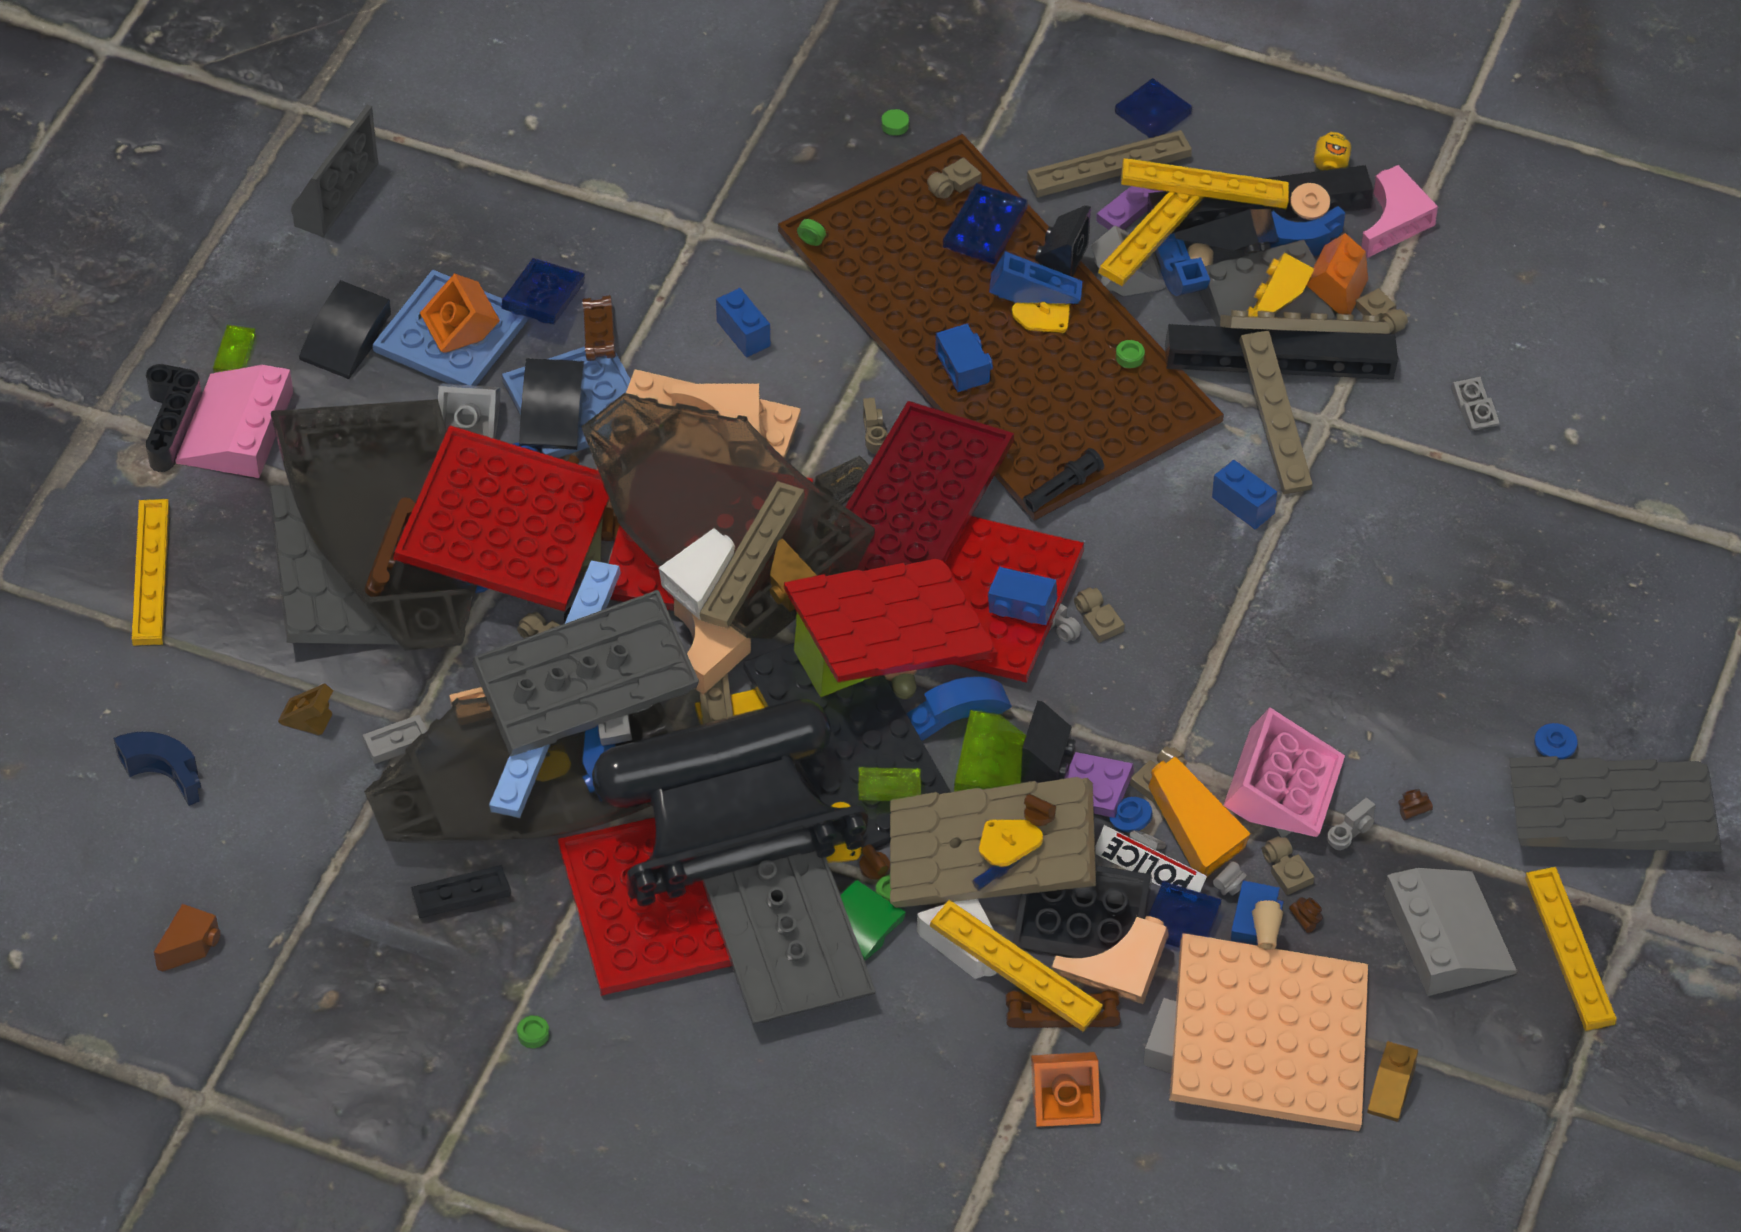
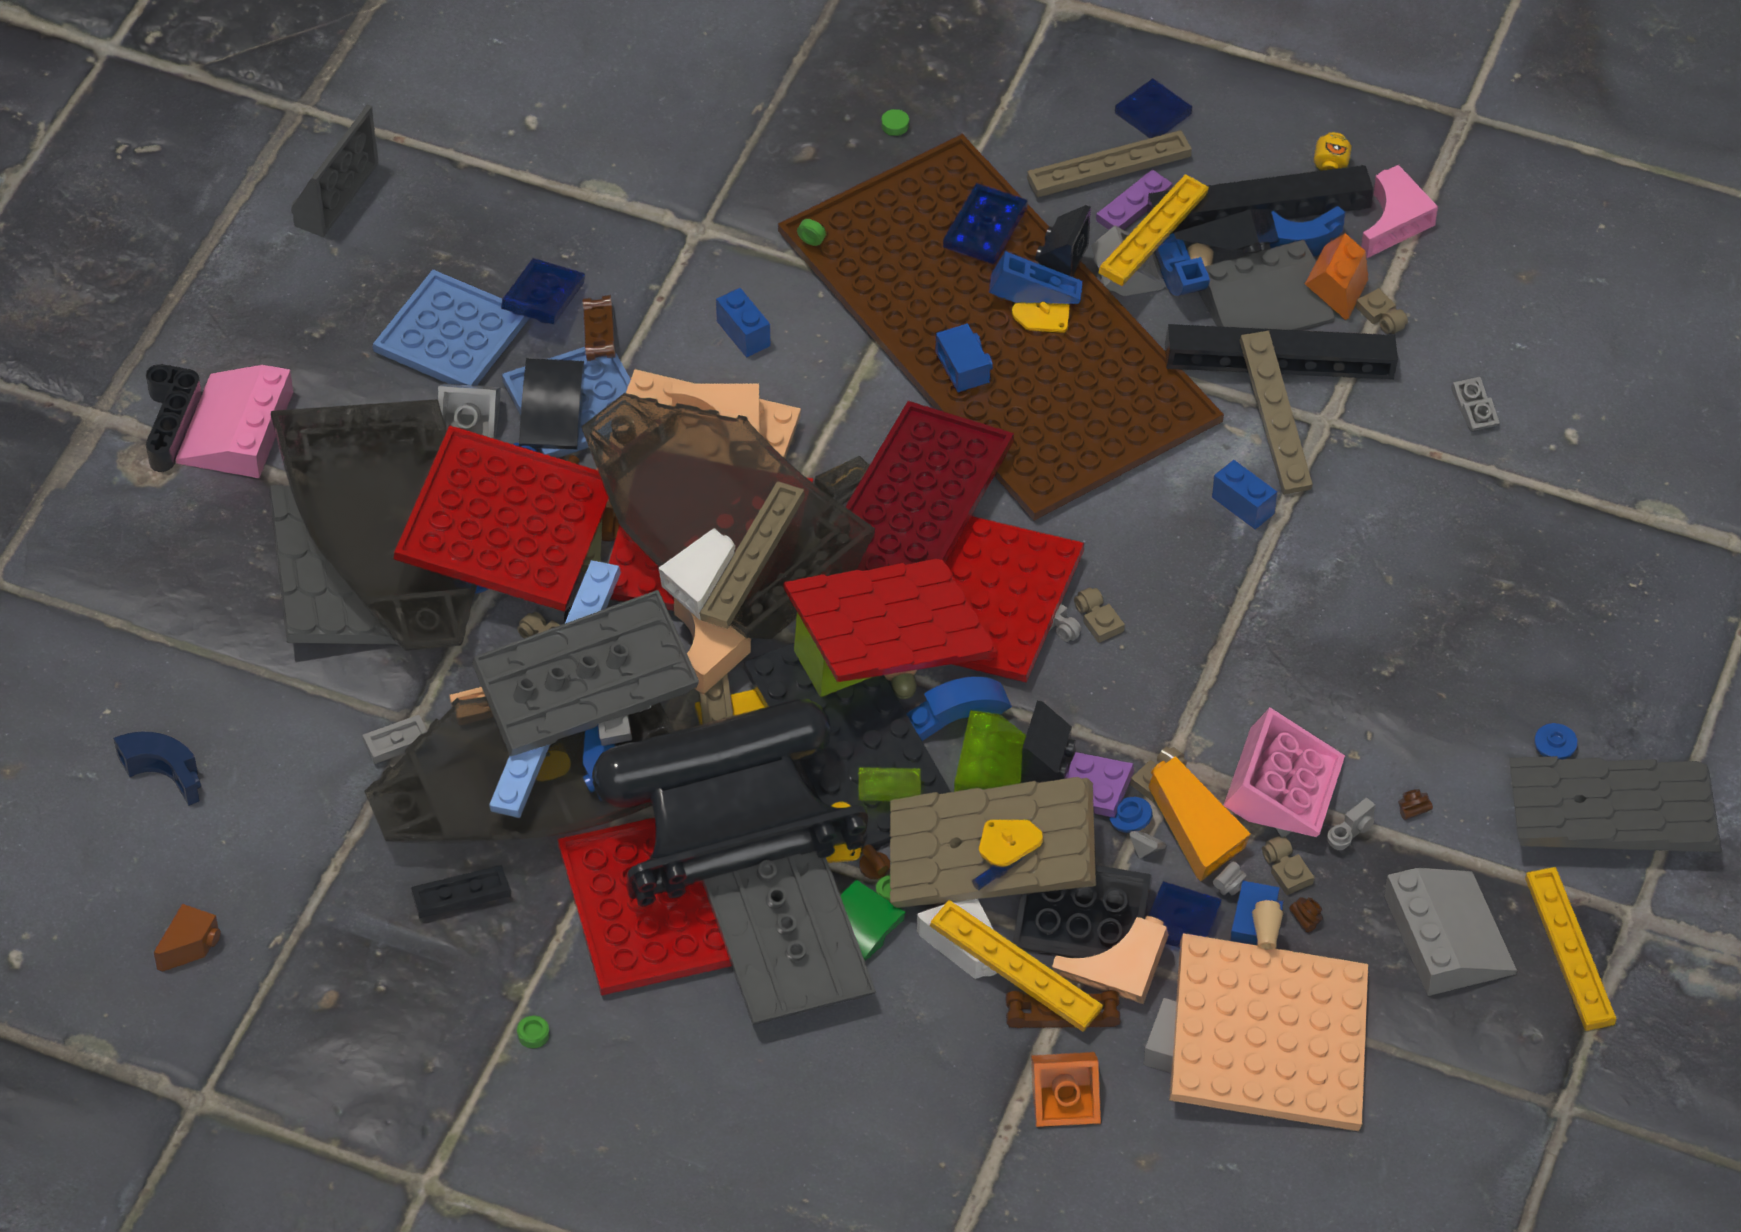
yellow tile [132,499,169,646] -> none
clear neon green plate [213,325,256,373] -> none
pearl gold slope [278,683,334,735] -> none
black slope [299,280,391,379] -> none
reddish brown plate [365,497,415,597] -> none
orange slope [420,273,500,353] -> none
pearl gold slope [770,538,817,612] -> none
dark tan plate [863,398,888,454] -> none
dark tan plate [927,157,982,199] -> none
blue brick [988,567,1057,625] -> none
black pin [1023,448,1104,512] -> none
reddish brown plate [1024,794,1056,826] -> none
sticker [1095,825,1207,903] -> none
bright green tile [1116,340,1145,368] -> none
yellow tile [1121,158,1289,209] -> none
dark tan plate [1220,310,1390,334] -> none
yellow slope [1247,253,1314,316] -> none
light nougat piece [1291,183,1330,220] -> none
pearl gold slope [1367,1041,1418,1122] -> none

